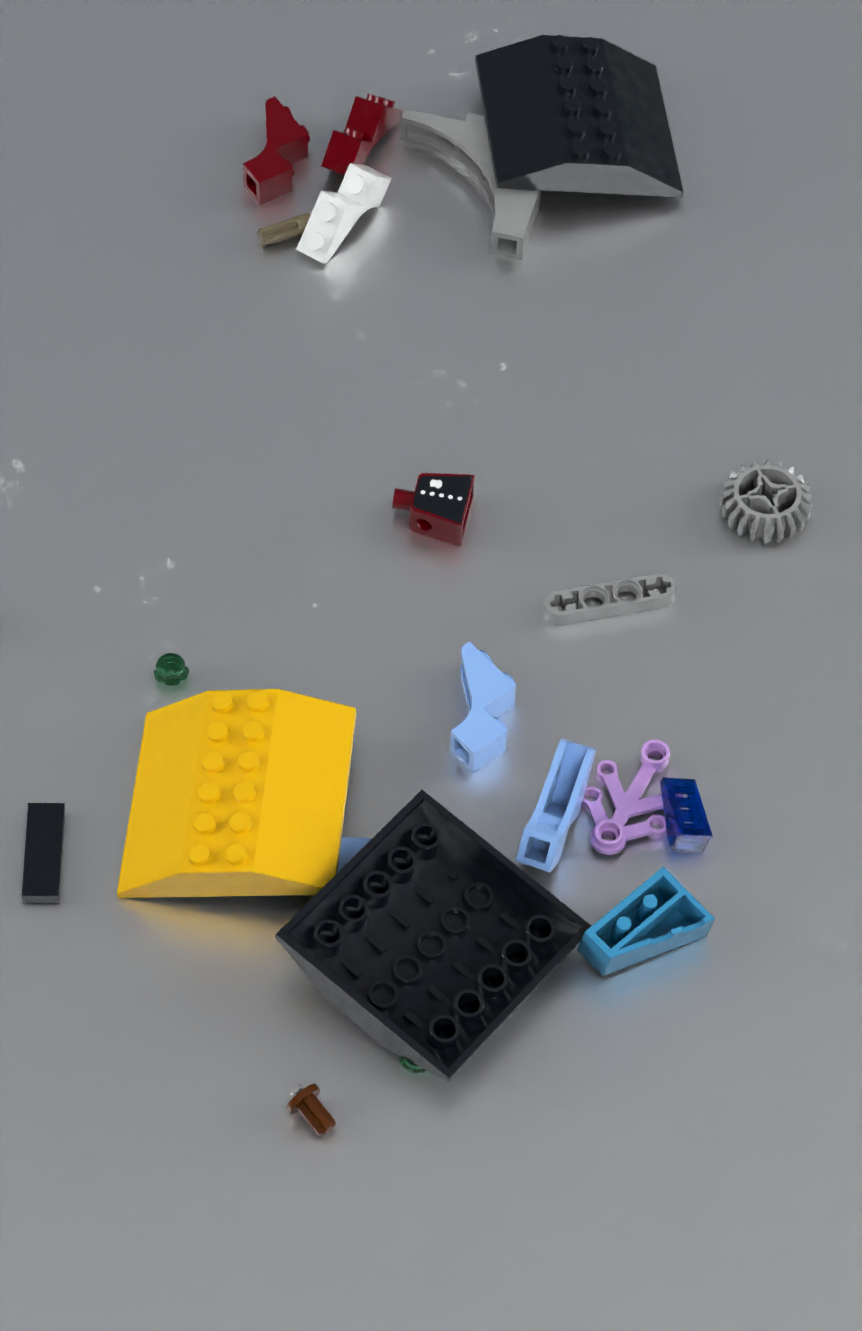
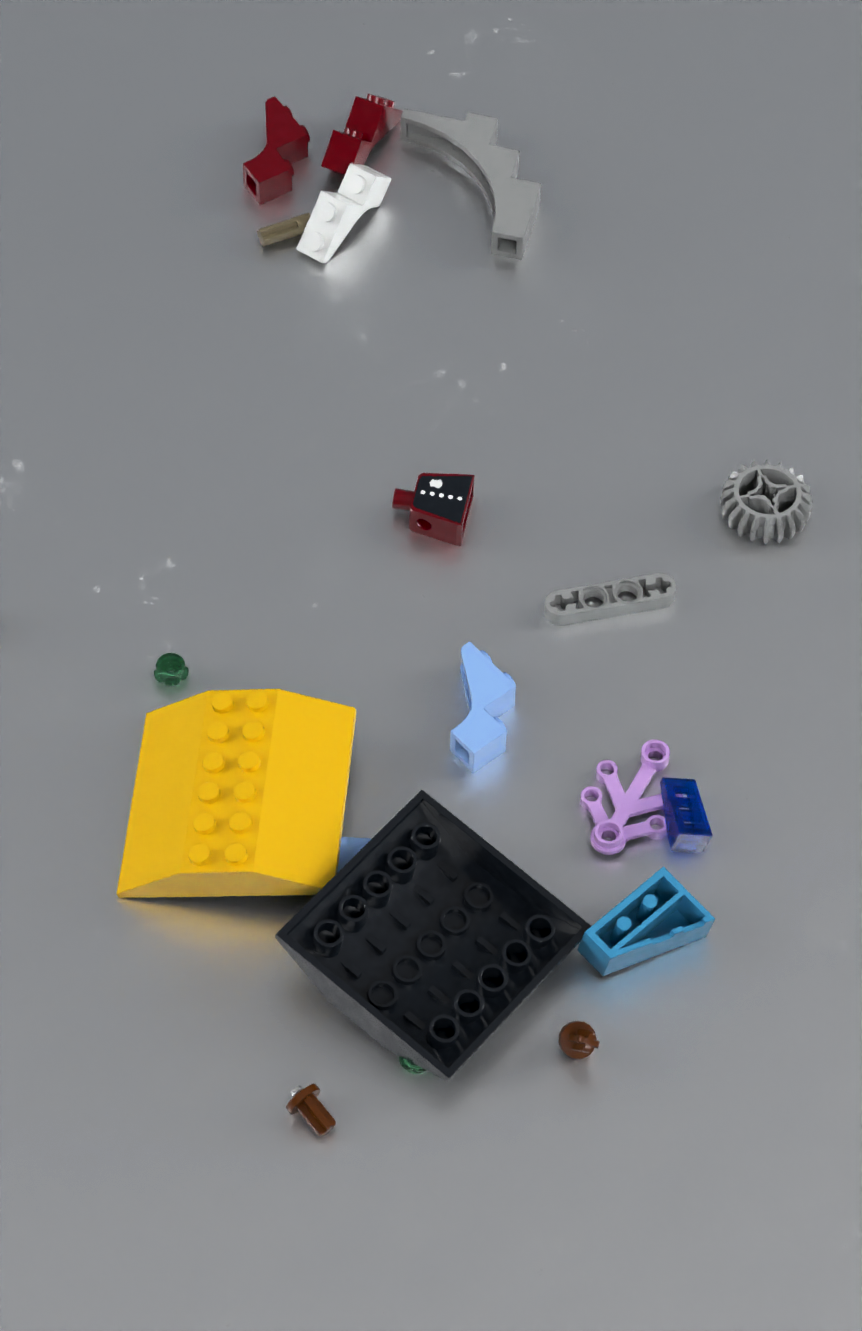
black tile [22,803,65,903] -> none
black slope [475,35,684,197] -> none
light blue arch [515,738,596,872] -> none
none -> reddish brown piece [558,1021,600,1059]

